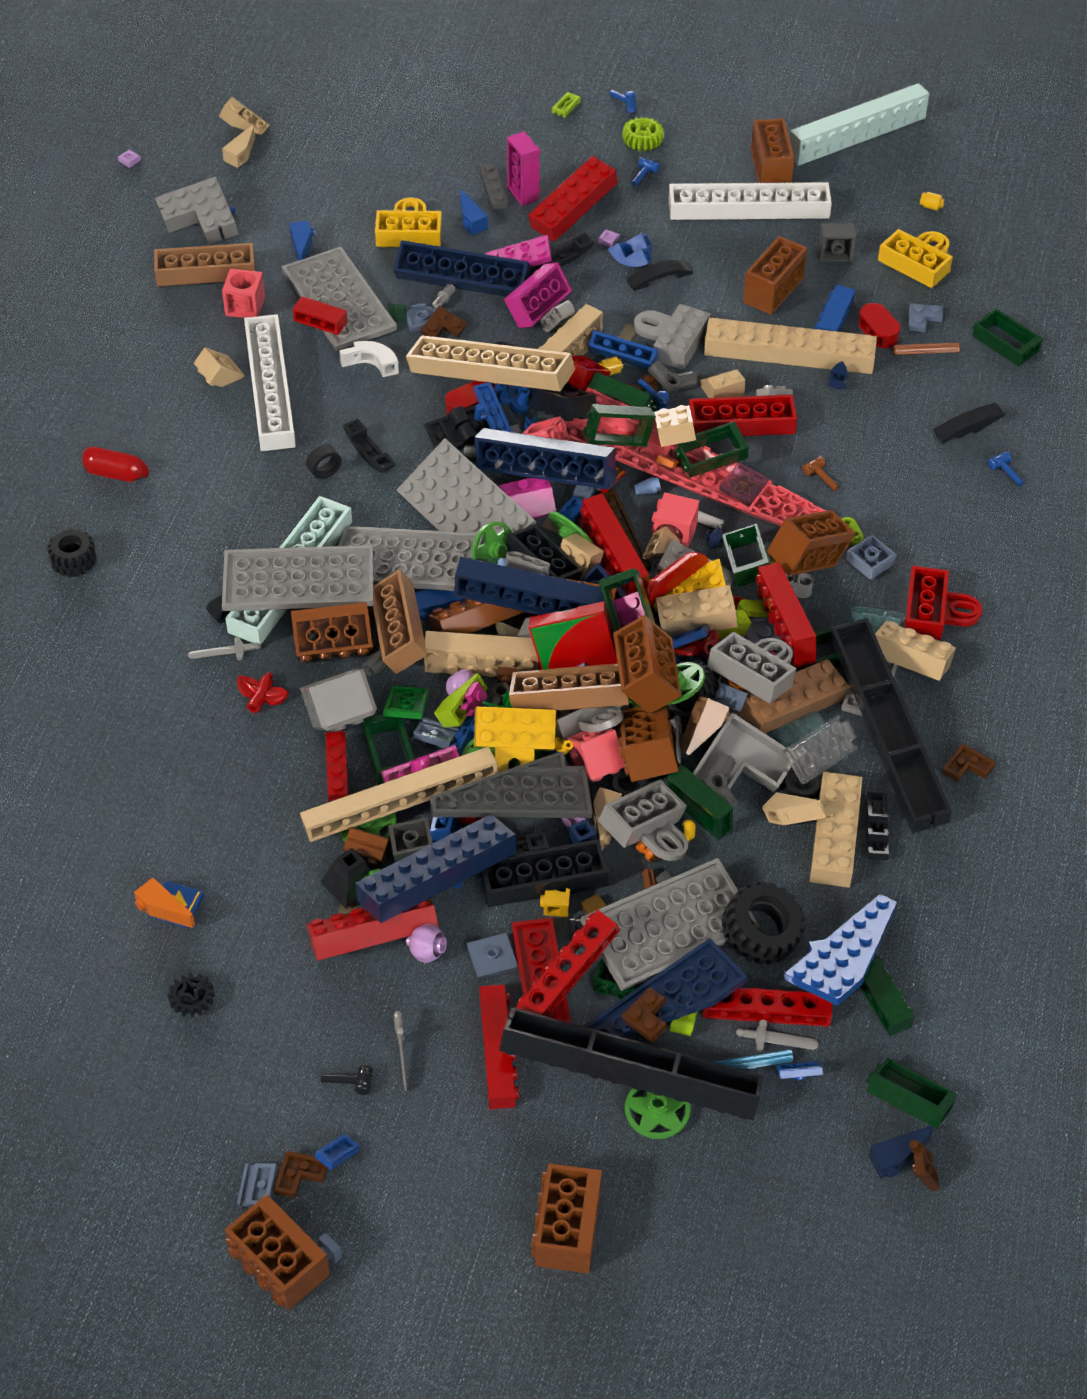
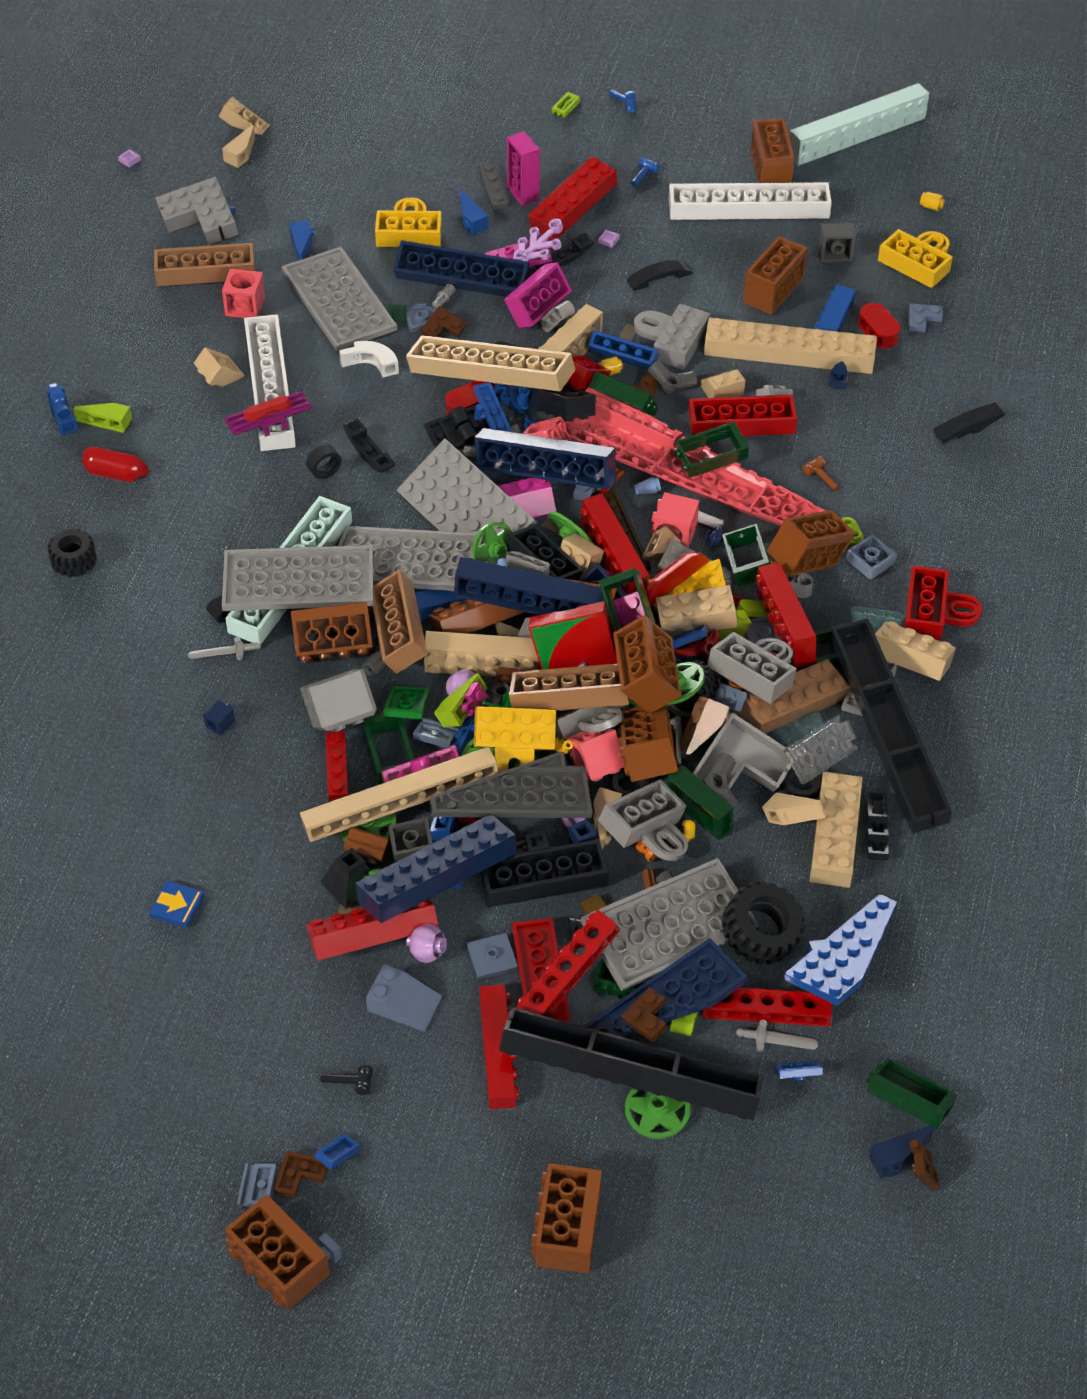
orange slope [134,878,195,928] -> none
black gear [168,973,215,1017] -> none
red plant [237,672,289,713] -> none
red brick [292,296,348,335] -> none
light grey sword [394,1011,408,1091] -> none
yellow brick [540,889,570,917] -> none
blue plate [558,495,583,523] -> none
dark green window [583,404,656,447] -> none
brick [608,233,653,267] -> none
lime gear [622,117,664,151] -> none
blue piece [637,378,669,411] -> none
tan brick [655,405,696,447] -> none
orange tile [656,455,679,468] -> none
dark azure axle [714,1049,793,1070] -> none
tile [719,462,769,506] -> none
dark green brick [860,955,915,1036] -> none
dark orange axle [893,342,960,355] -> none
reddish brown plate [941,743,996,782] -> none
dark green window [972,308,1043,367] -> none
blue piece [988,451,1024,487] -> none
none -> blue hips [46,383,78,435]
none -> lime slope [74,403,132,433]
none -> dark blue brick [203,700,235,735]
none -> magenta piece [224,392,312,437]
none -> sand blue slope [366,964,442,1032]
none -> lavender plant [513,219,563,261]

